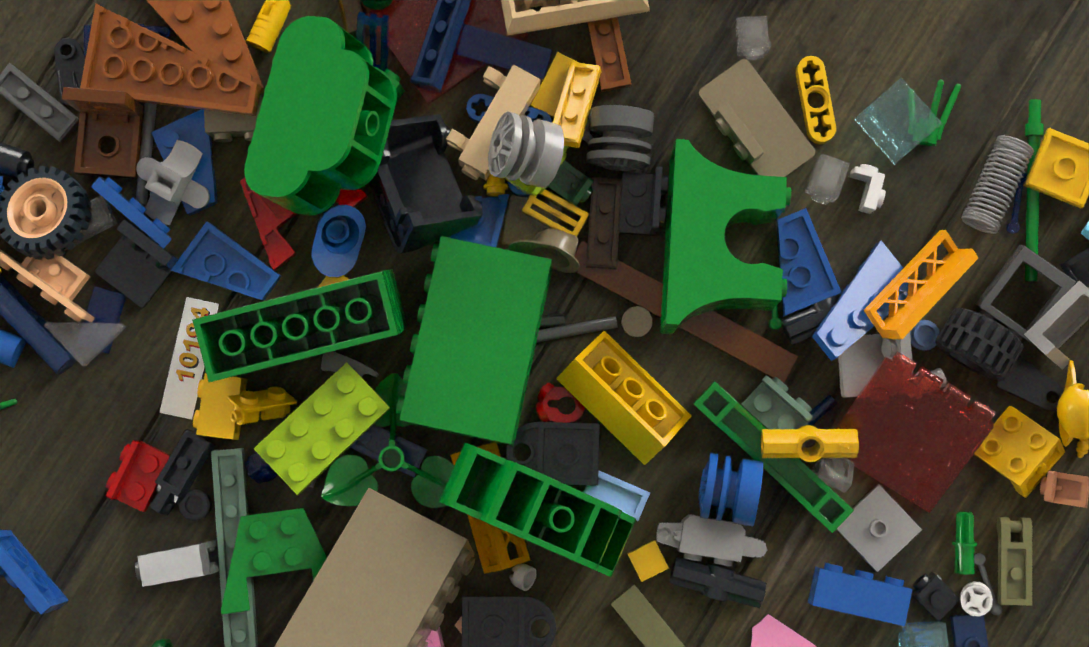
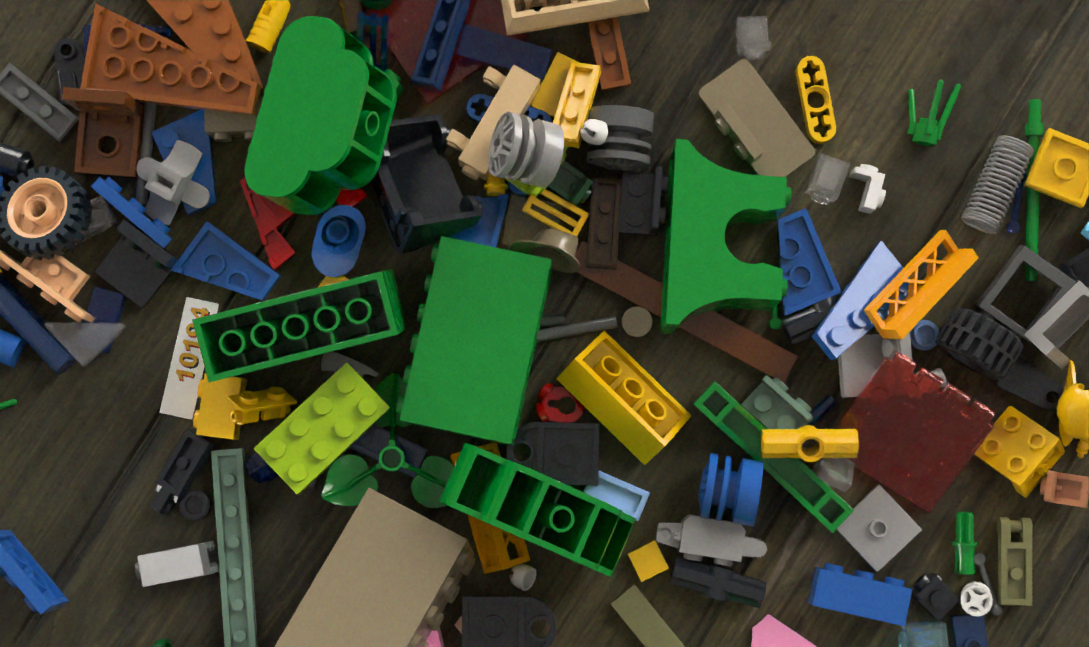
red bracket [106,440,171,512] -> none
green wing [221,508,327,615] -> none
clear light blue hinge [854,77,942,164] -> none
none -> white hinge [580,119,608,145]

